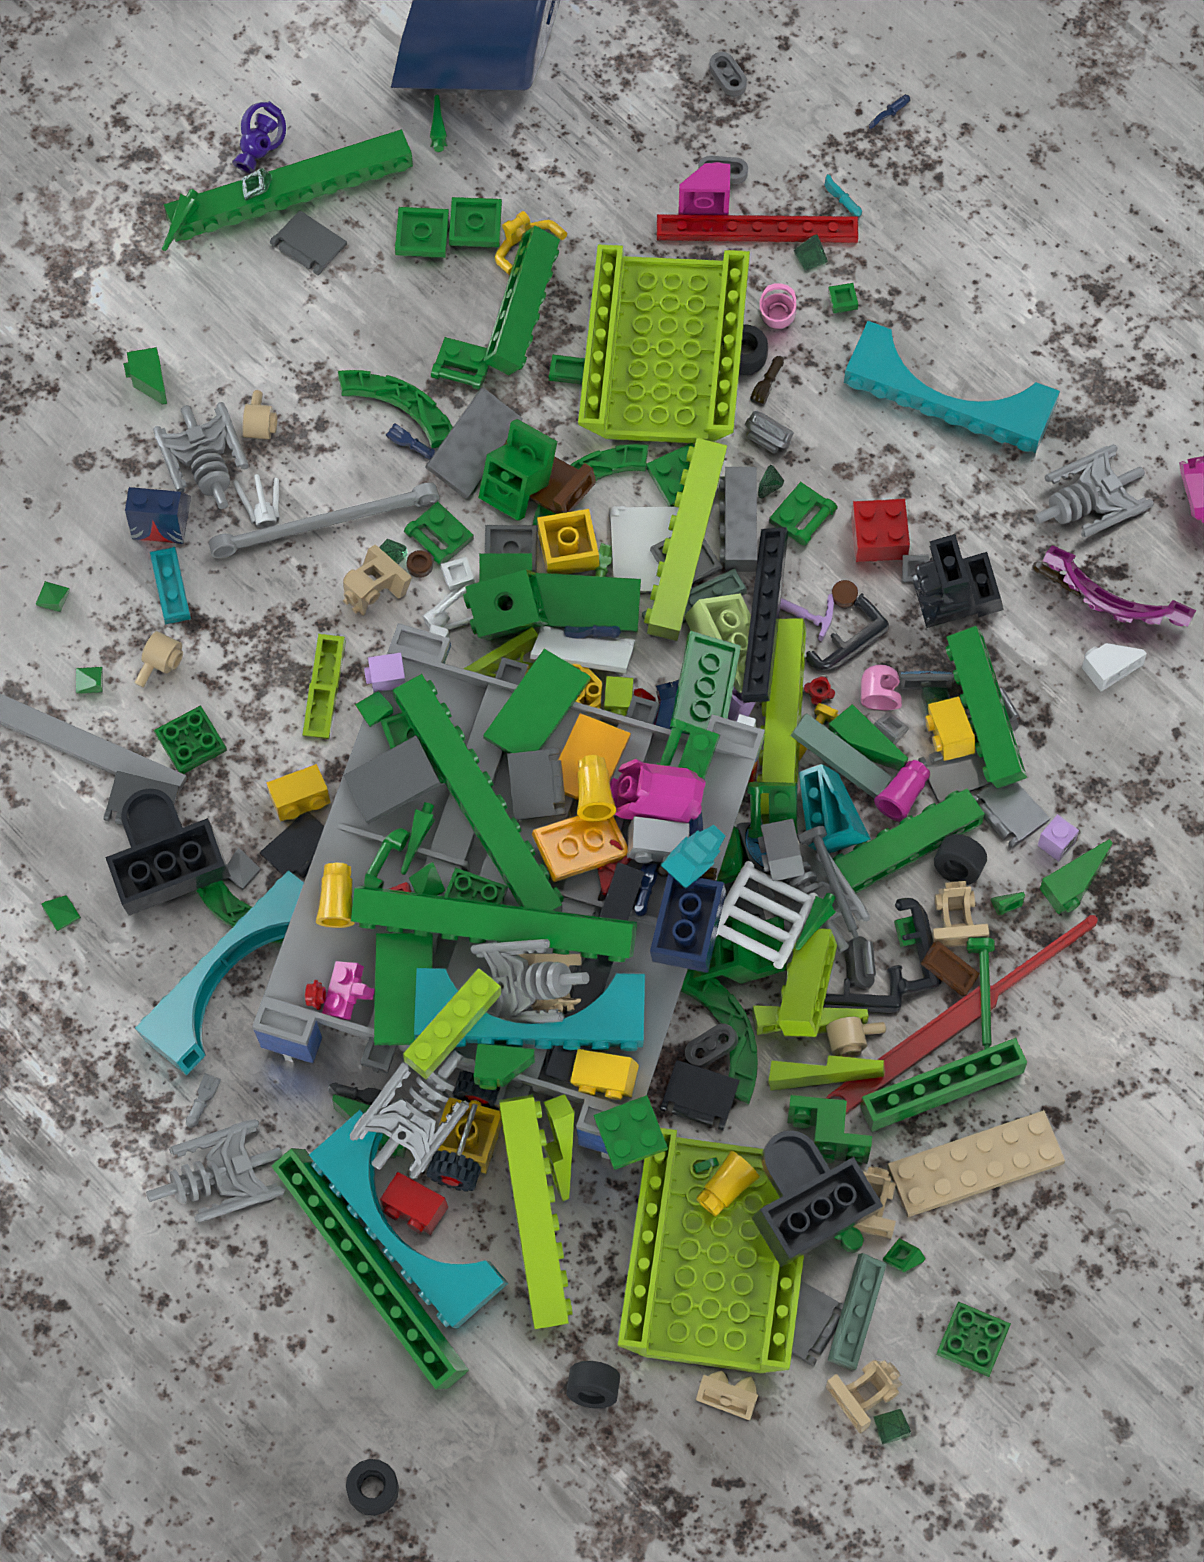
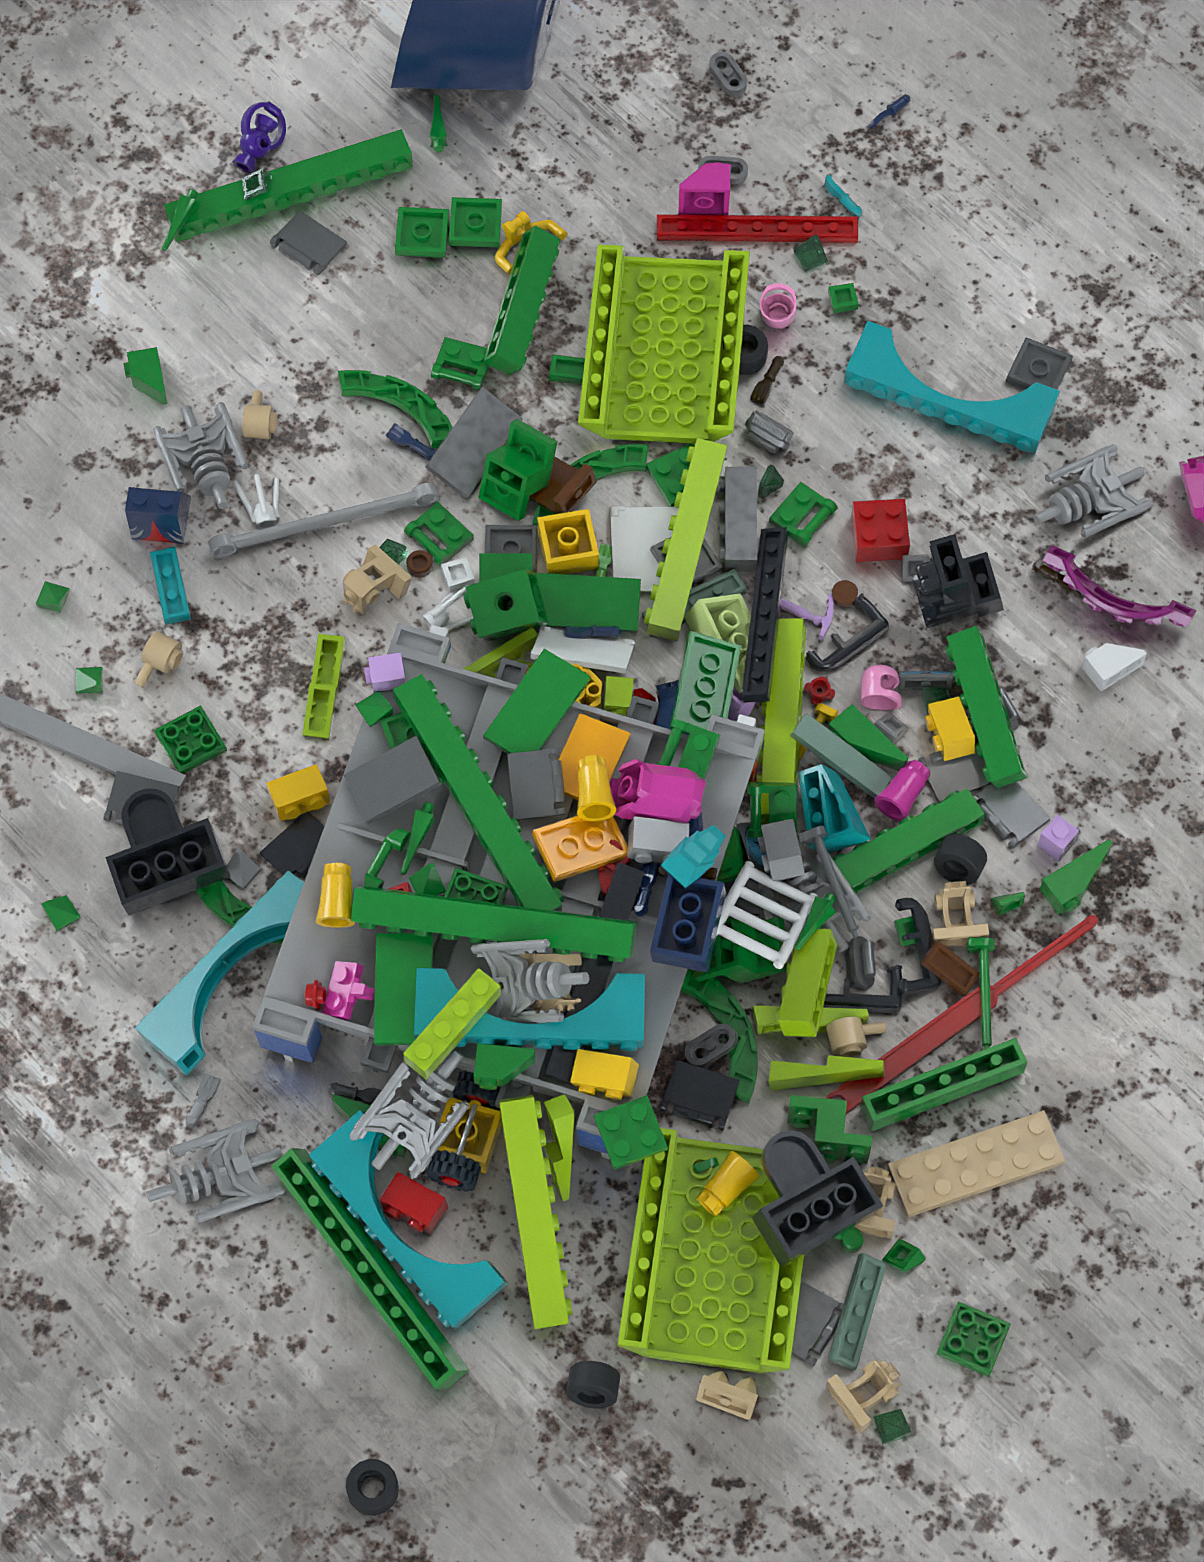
none -> dark grey tile [1005,337,1073,390]

